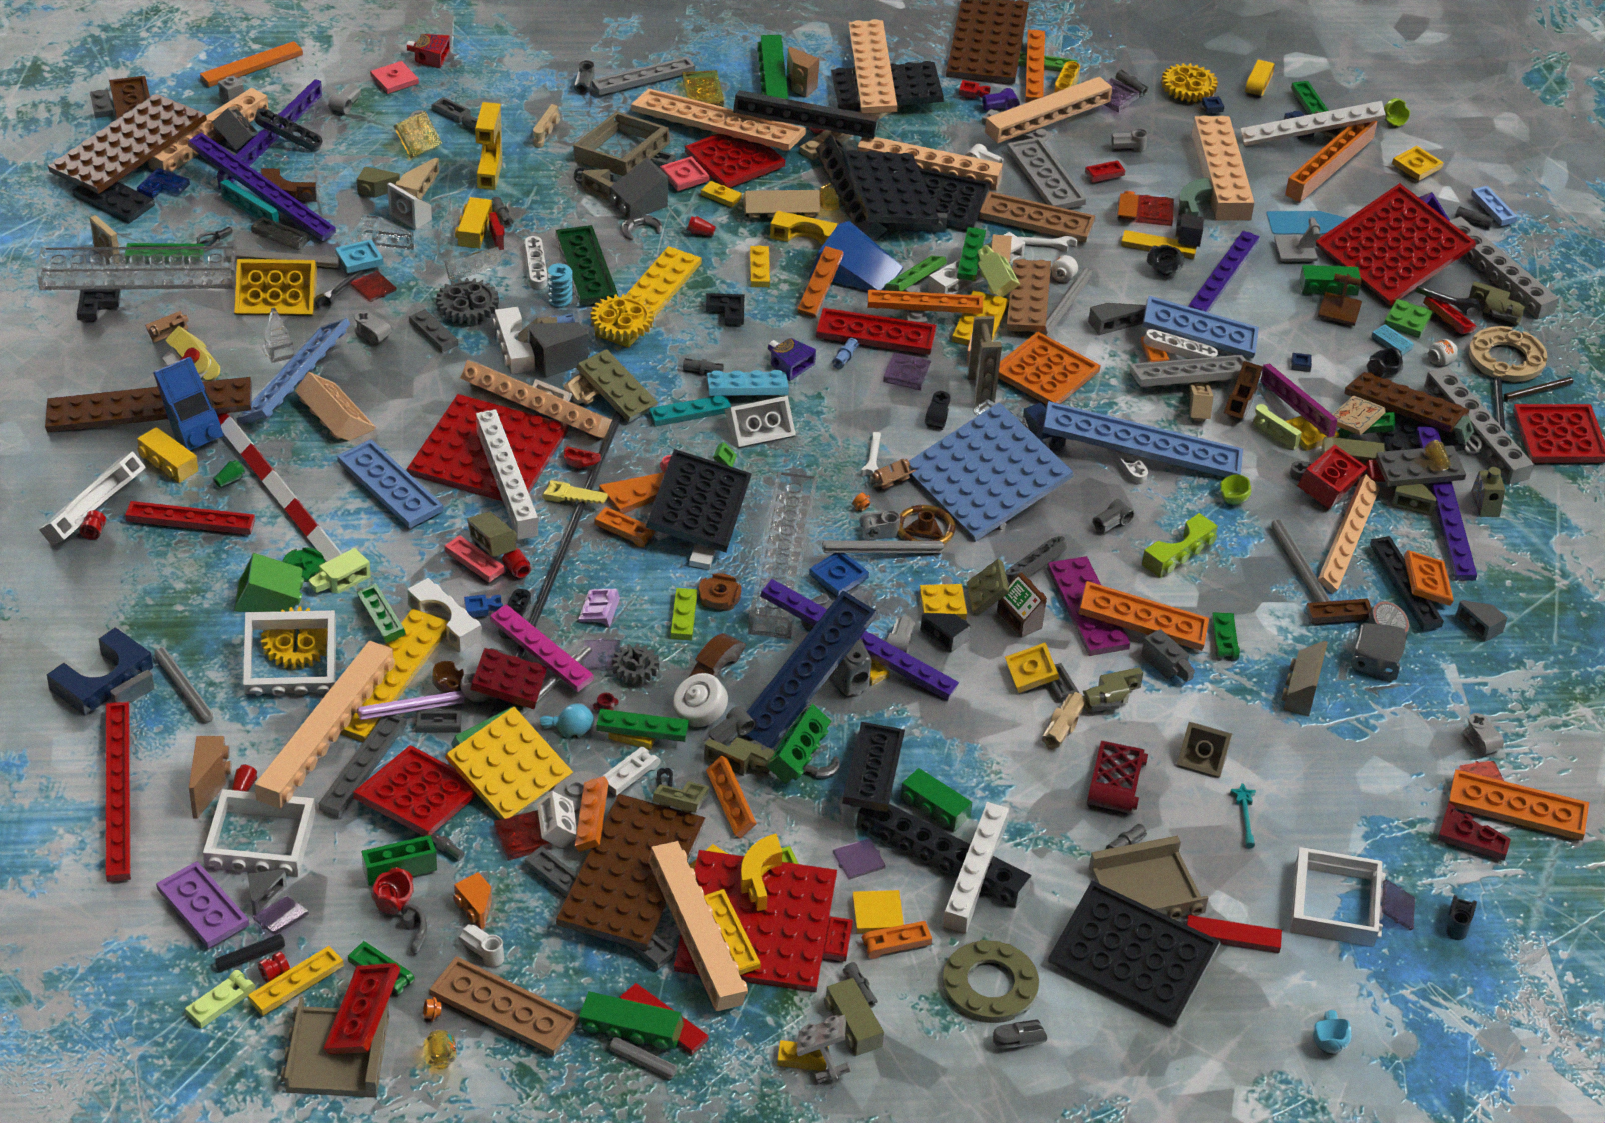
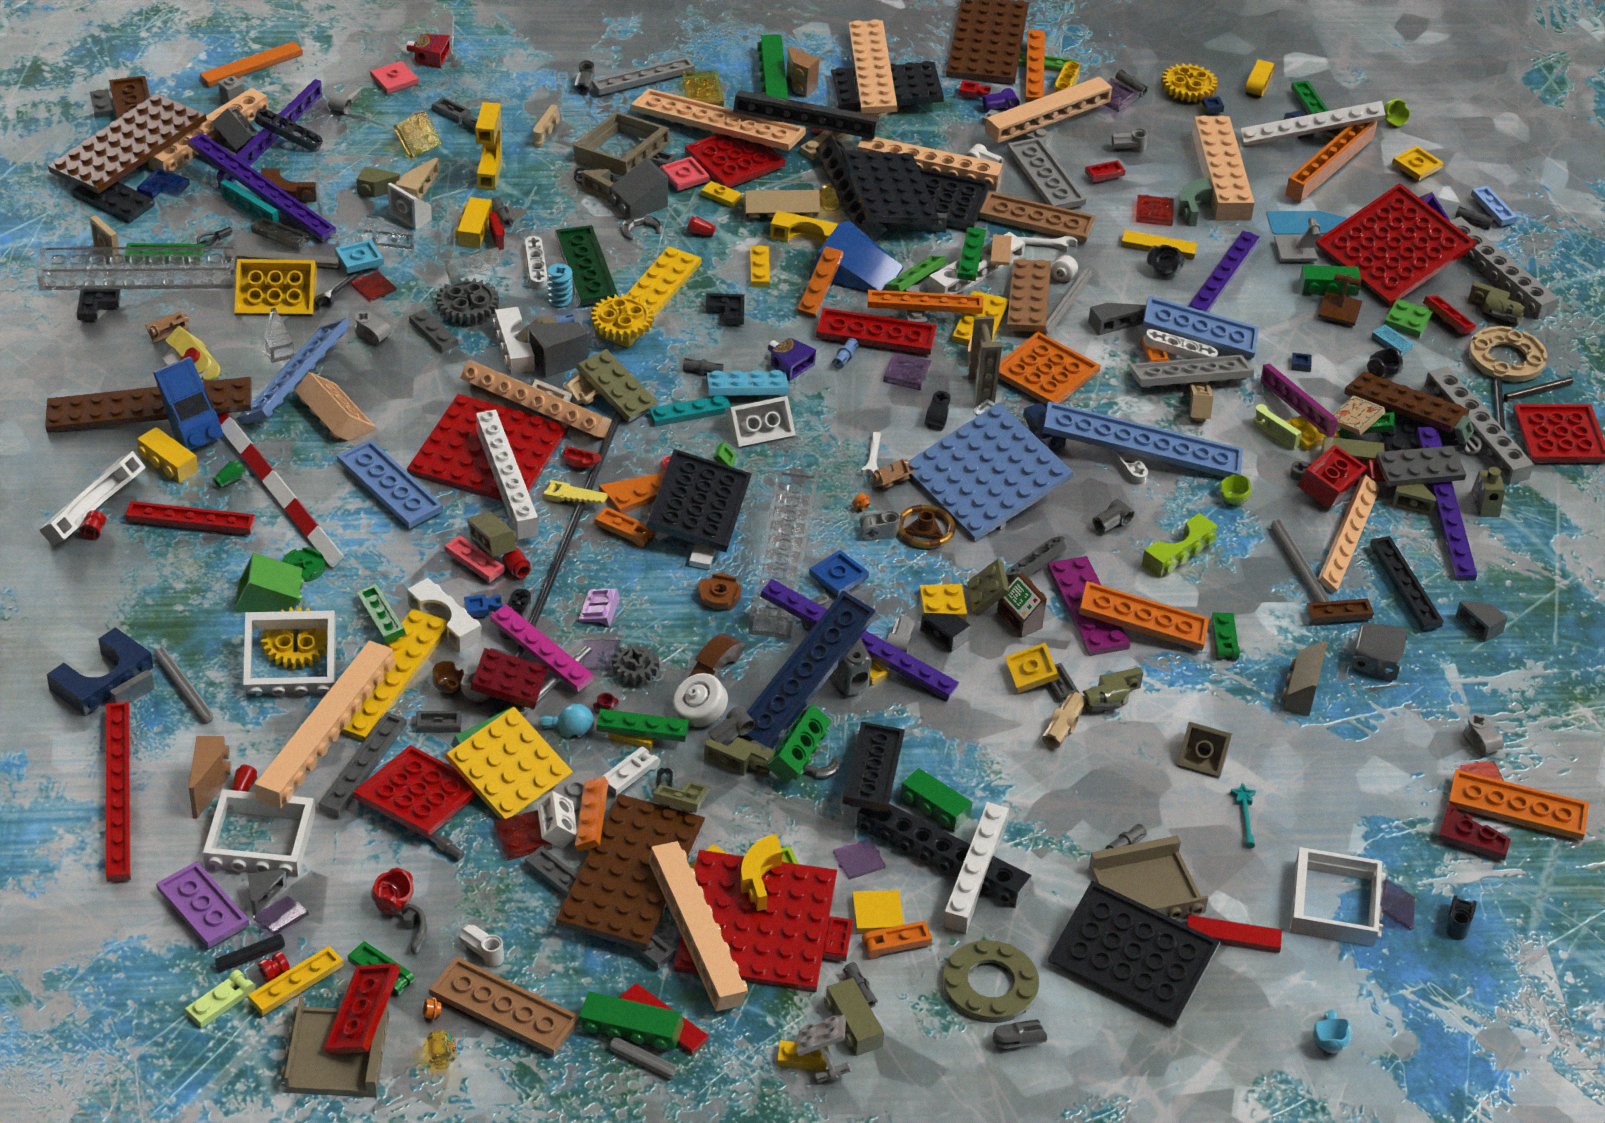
yellowish green hinge [309,548,371,594] -> none
lavender axle [358,691,465,720] -> none
green brick [361,835,437,886] -> none
orange slope [453,872,492,930] -> none
lime plate [671,588,698,641] -> none
yellow tile [704,889,761,975] -> none
orange plate [706,756,757,838] -> none
light grey axle [822,541,944,553] -> none
yellowish green hinge [978,245,1020,297] -> none
dark red piece [1087,740,1148,814] -> none
orange slope [1117,191,1139,219] -> none
dark grey hinge [1141,629,1195,682] -> none
black brick [1175,214,1204,247] -> none
reddish brown arch [1224,361,1263,419] -> none
tile [1369,601,1410,632] -> none
orange tile [1404,550,1454,606] -> none
black piece [1414,286,1480,315] -> none
clear yellow cone [1424,440,1451,471] -> none
white head [1428,339,1458,367] -> none

